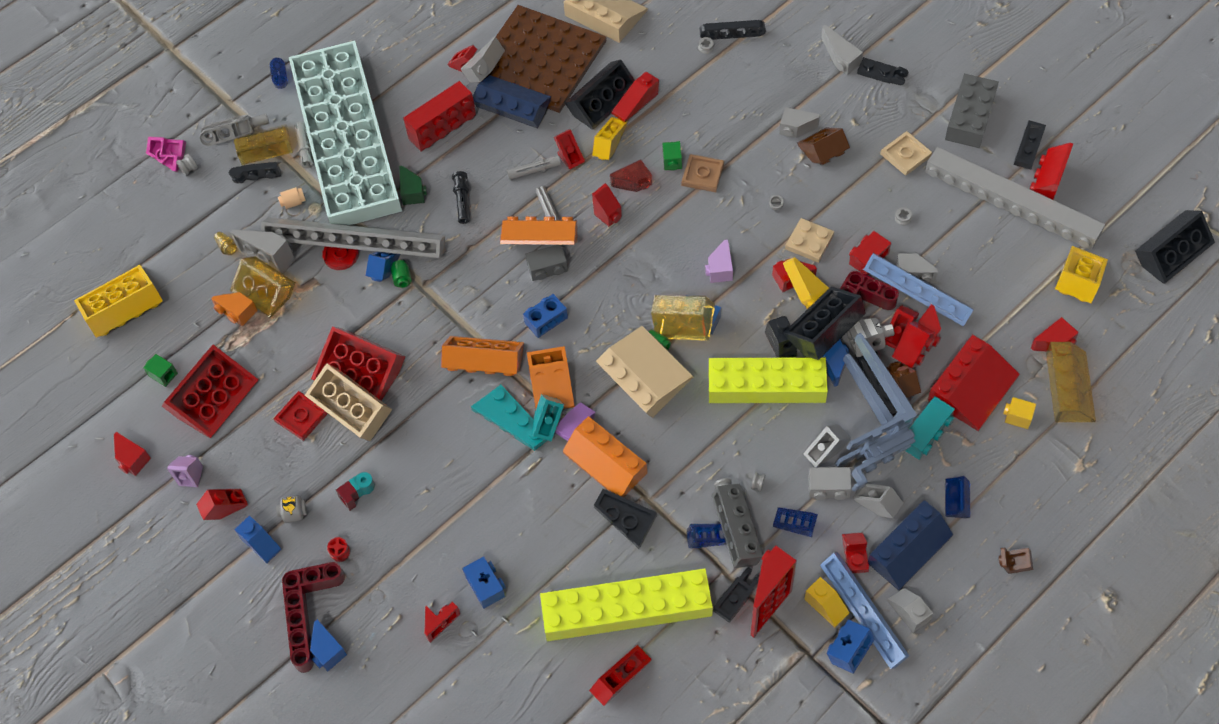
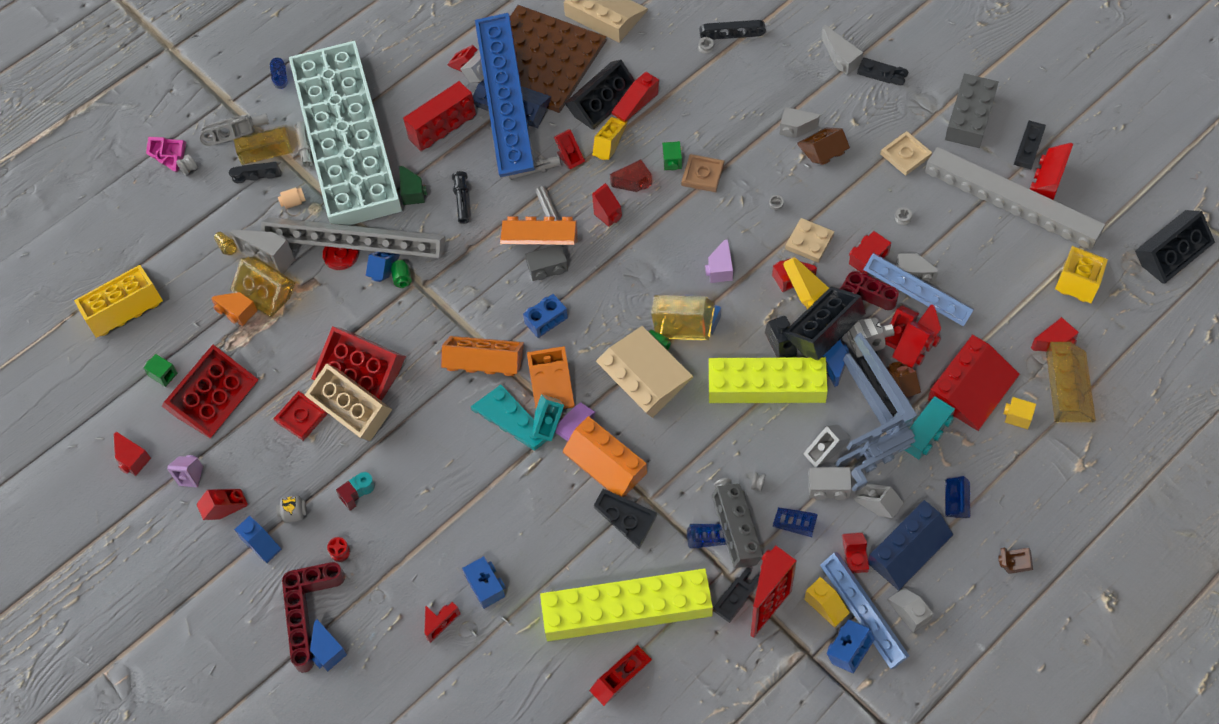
none -> blue plate [475,13,535,178]

